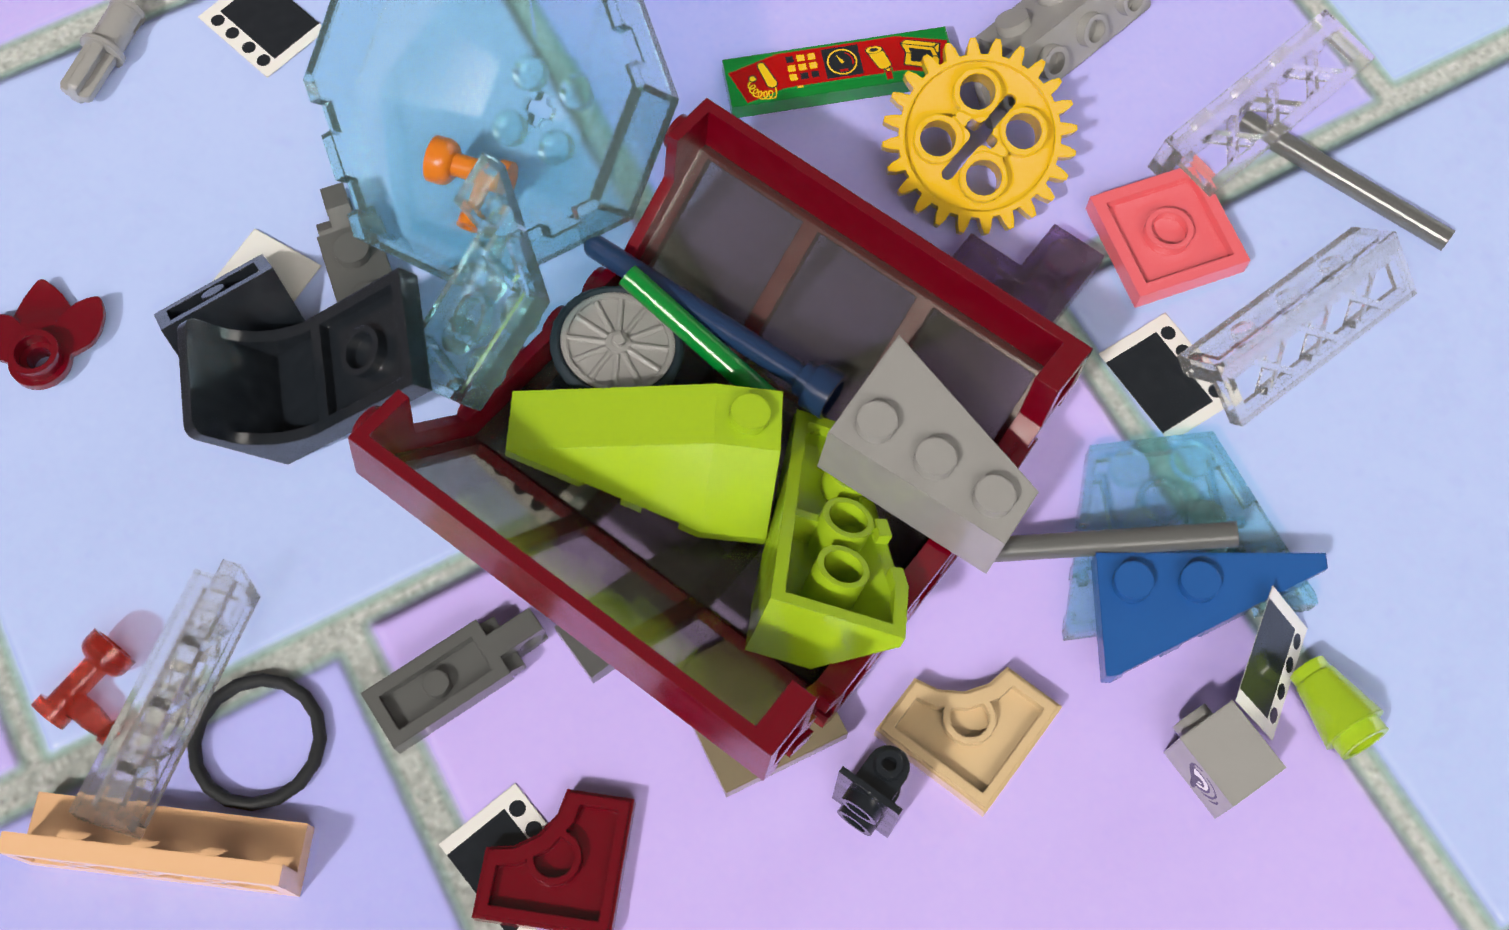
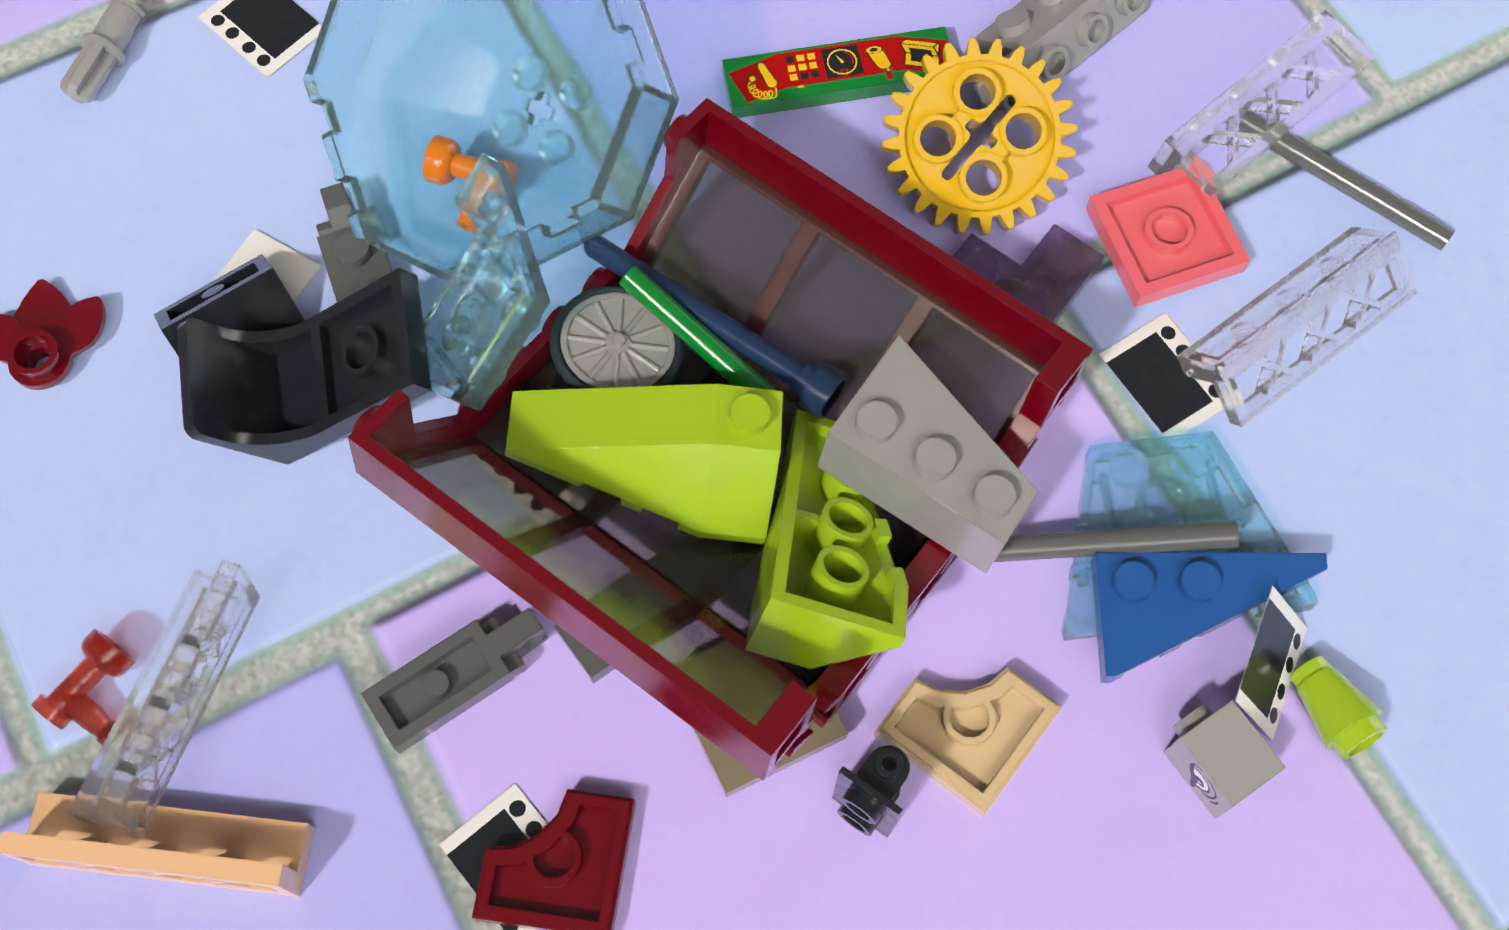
black piece [187,673,327,811] -> none

